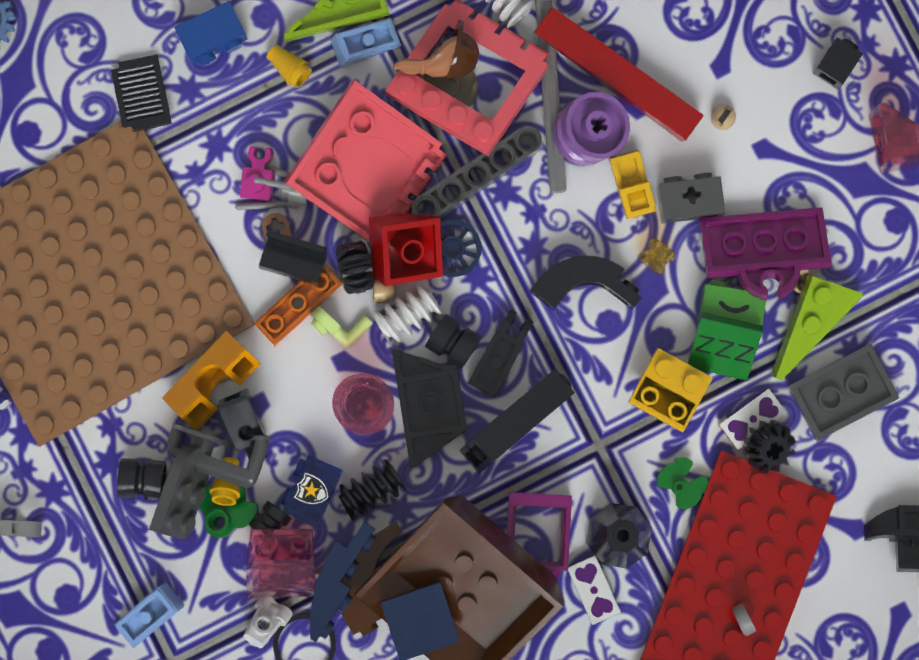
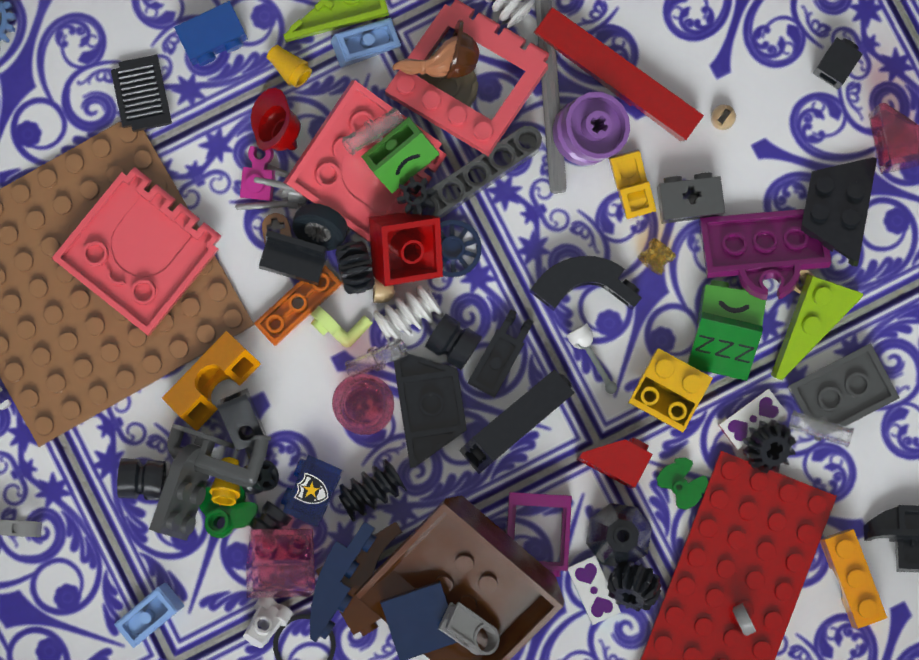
none -> coral hinge [52,167,221,336]
none -> black wheel [241,460,279,495]
none -> red piece [251,88,301,151]
none -> black bush [292,203,348,251]
none -> clear pin [342,107,404,155]
none -> clear pin [345,338,408,380]
none -> bright green brick [361,117,440,194]
none -> black gear [397,176,436,216]
none -> light grey piece [438,602,500,655]
none -> hinge [566,323,617,394]
none -> red slope [576,437,653,489]
none -> black gear [607,561,661,612]
none -> clear pin [788,410,854,447]
none -> black wing [801,157,877,267]
none -> light orange arch [820,529,887,629]

